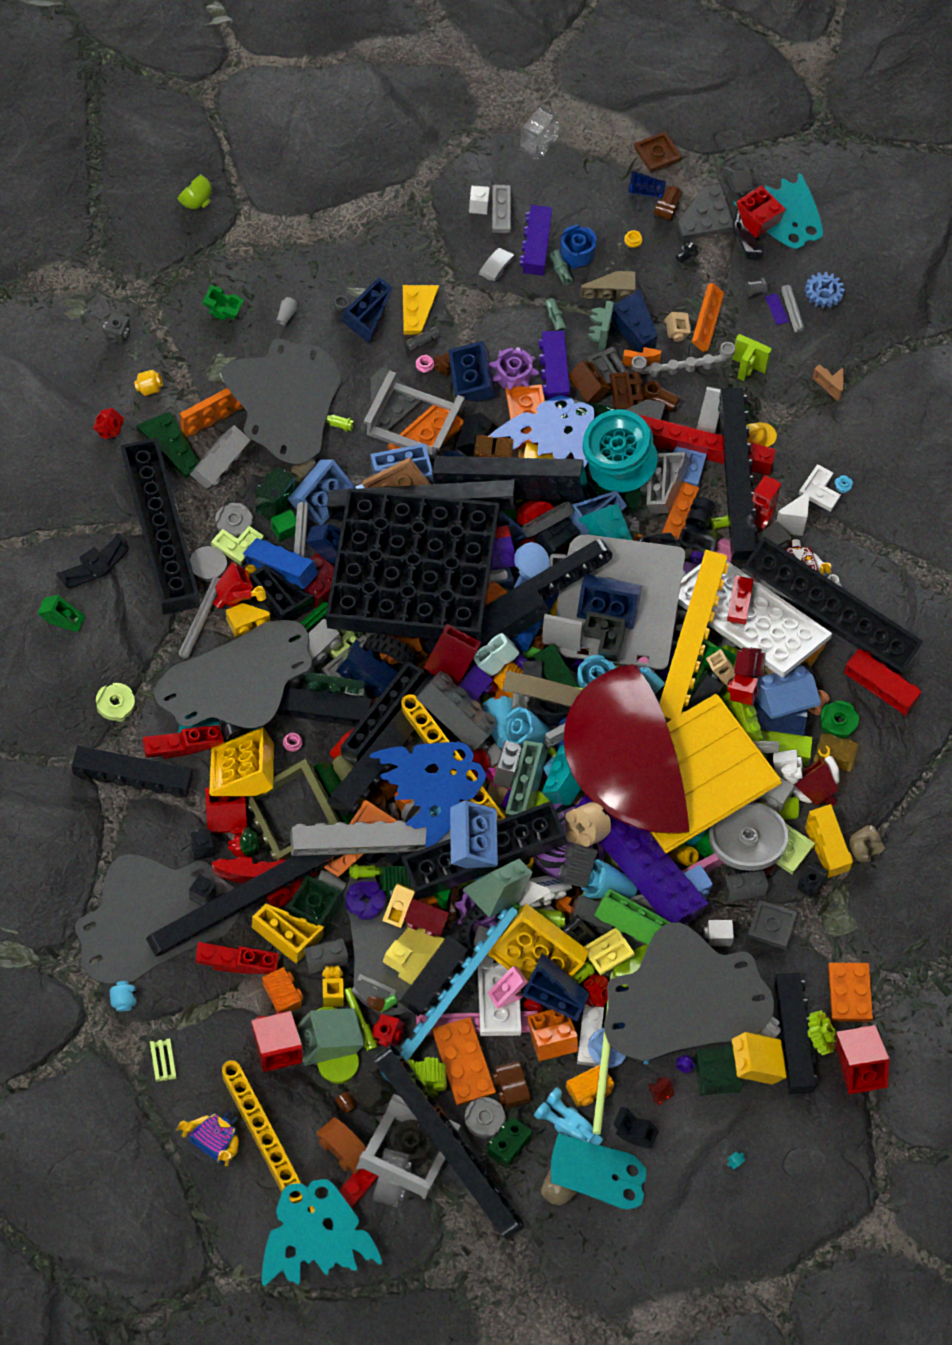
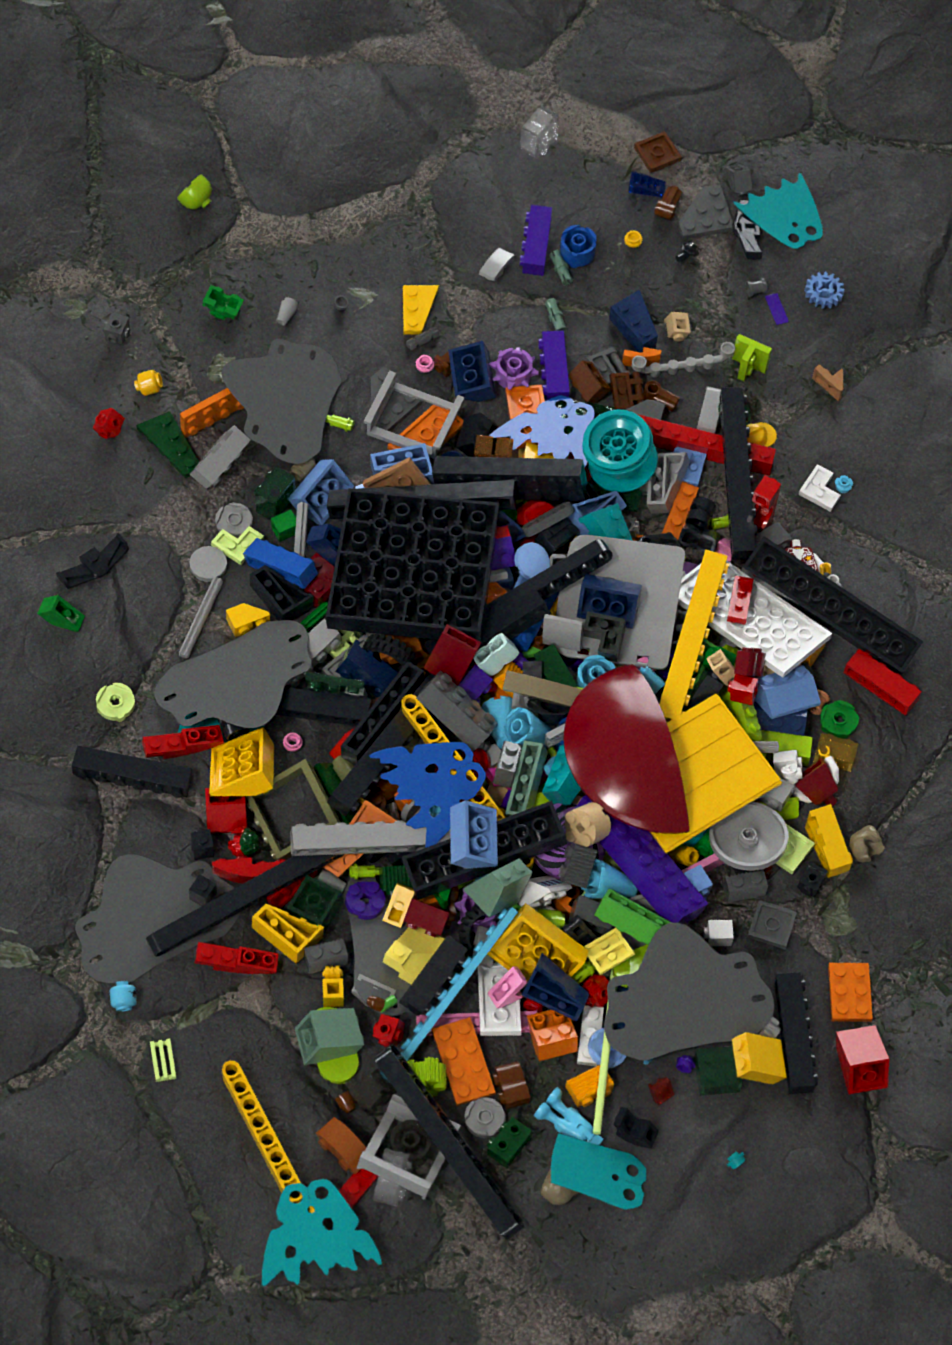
black brick [121,438,200,615] -> none
torso [176,1111,239,1166] -> none
red torso [213,562,266,609] -> none
slope [251,1011,303,1072] -> none
orange brick [262,967,303,1012] -> none
dark blue wedge [342,277,393,344] -> none
lime pin [344,988,378,1051] -> none
white brick [469,186,489,214] -> none
light grey plate [492,185,510,233] -> none
dark tan slope [580,271,635,300] -> none
sand green piece [588,301,614,351] -> none
dark purple plate [688,551,704,565] -> none
orange plate [692,283,724,352] -> none
red slope [736,185,786,238] -> none
white slope [776,492,809,536] -> none
light grey axle [781,285,804,332] -> none
lime gear [808,1010,836,1055] -> none

